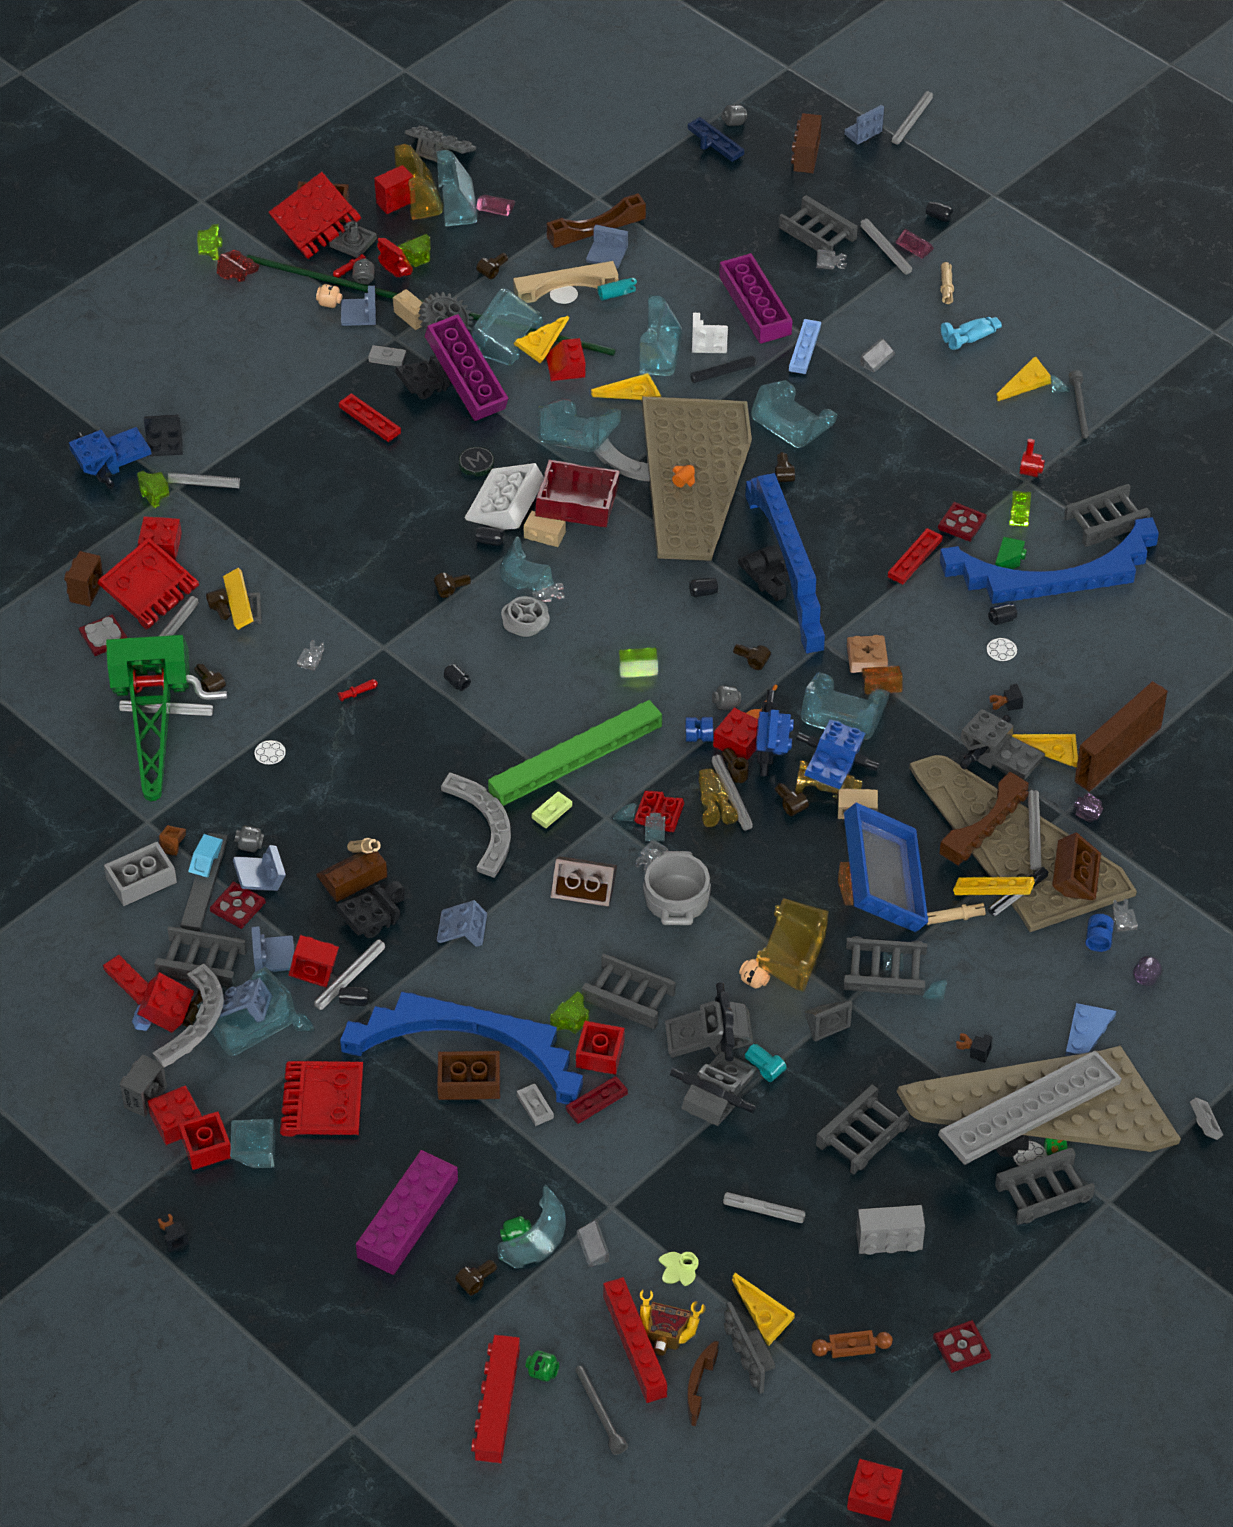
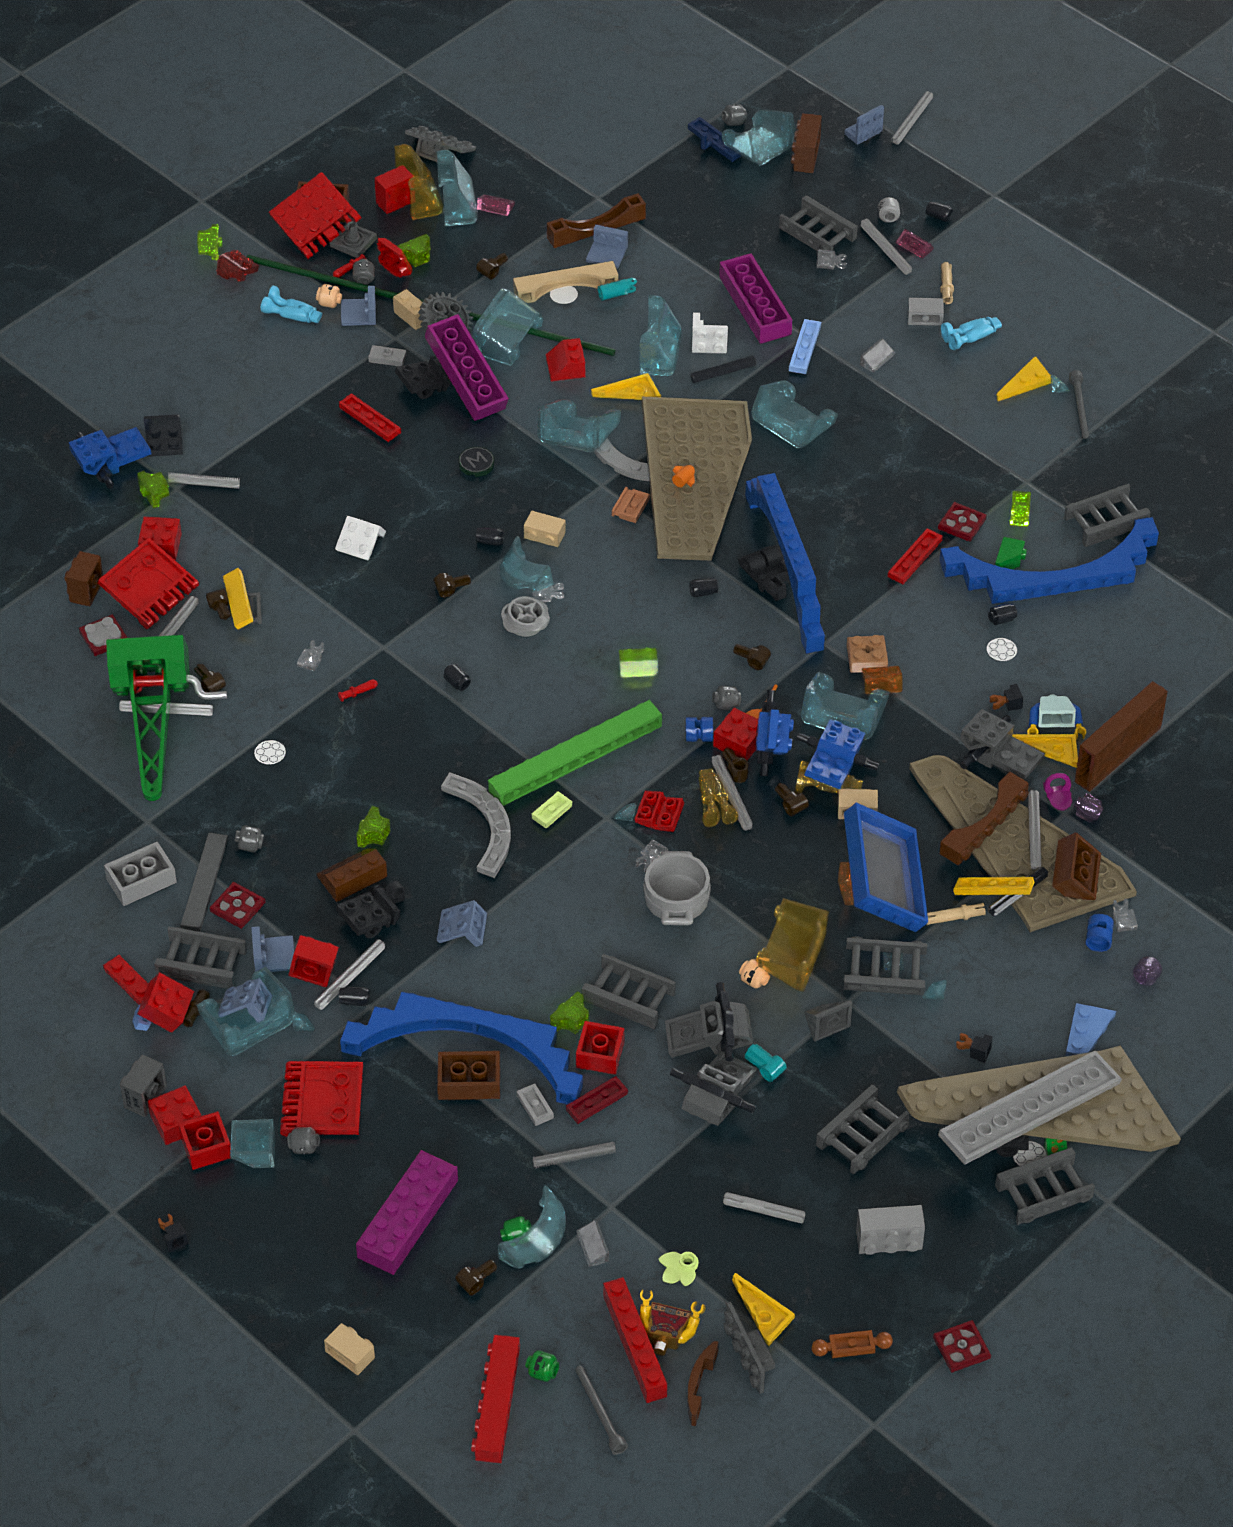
light grey plate [153,963,224,1068] -> none
dark orange bracket [159,825,186,856] -> none
medium azure slope [188,834,223,877] -> none
sand blue bracket [233,845,286,891] -> none
tan pin [347,838,381,854] -> none
white slope [465,463,544,530] -> none
yellow wing [513,316,569,363] -> none
dark red tile [535,460,620,528] -> none
slope [551,856,617,907] -> none
clear light blue bracket [645,813,665,842] -> none
dark brown axle [775,452,795,482] -> none
red brick [847,1459,903,1521] -> none
red piece [1020,439,1045,478] -> none
light grey plate [1190,1097,1223,1140] -> none
none -> medium azure piece [261,285,323,323]
none -> dark grey head [287,1127,320,1154]
none -> tan brick [324,1323,375,1375]
none -> white bracket [335,516,386,561]
none -> clear neon green brick [356,806,390,848]
none -> light grey axle [533,1142,616,1168]
none -> nougat plate [612,487,650,523]
none -> clear light blue windscreen [721,109,796,165]
none -> light grey head [878,197,900,223]
none -> light grey brick [908,298,944,325]
none -> light aqua torso [1027,694,1086,740]
none -> magenta piece [1043,773,1072,811]

